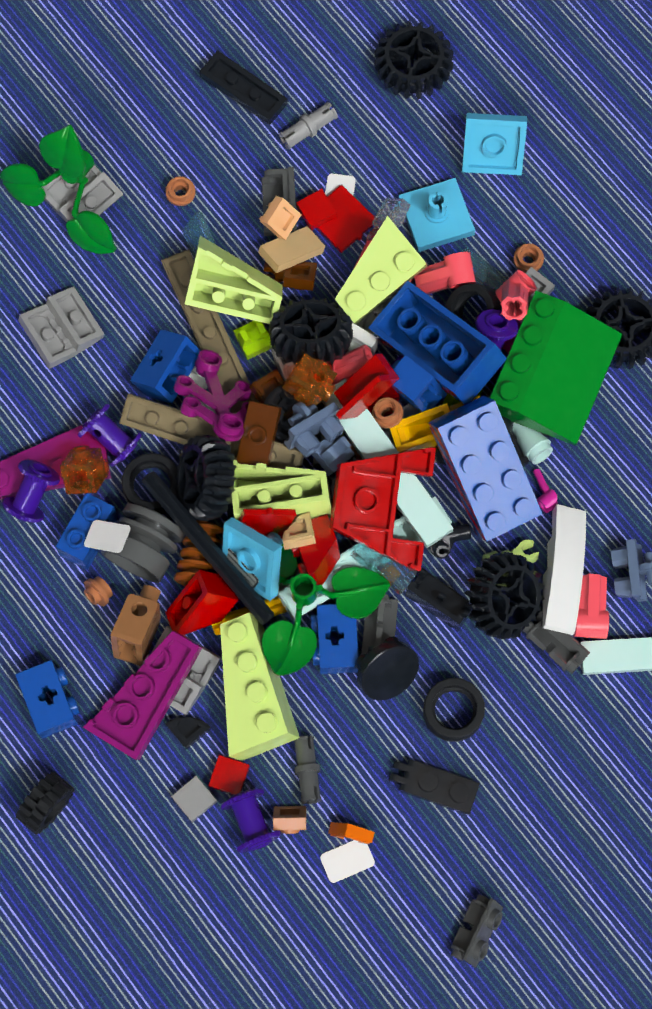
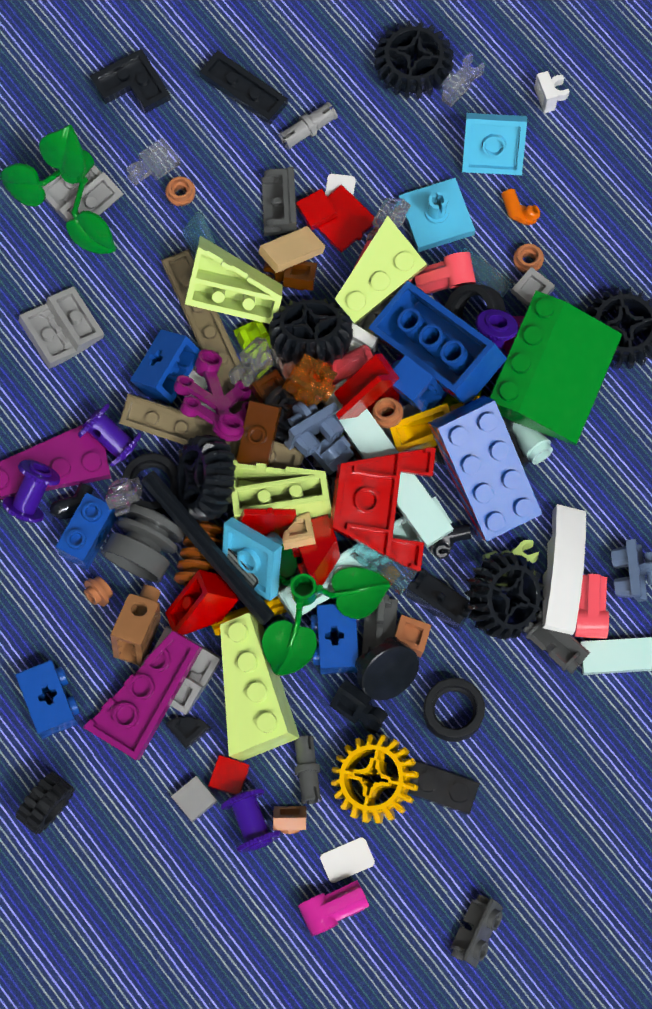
clear orange brick [60,445,109,494] -> none
white sticker [84,520,131,553] -> none
light nougat tile [259,196,301,240] -> none
orange tile [328,822,375,844] -> none
coral piece [495,270,537,321] -> none
dark pink hand [533,469,557,513] -> none
none -> black arm [50,483,94,519]
none -> black plate [90,49,171,113]
none -> clear plate [105,477,143,517]
none -> clear plate [126,138,181,186]
none -> clear plate [228,337,274,387]
none -> dark pink piece [298,880,369,937]
none -> black plate [329,679,388,734]
none -> yellow gear [331,734,419,824]
none -> nougat plate [394,614,431,658]
none -> clear plate [442,53,485,108]
none -> orange arm [501,189,541,225]
none -> white tile [534,71,569,113]

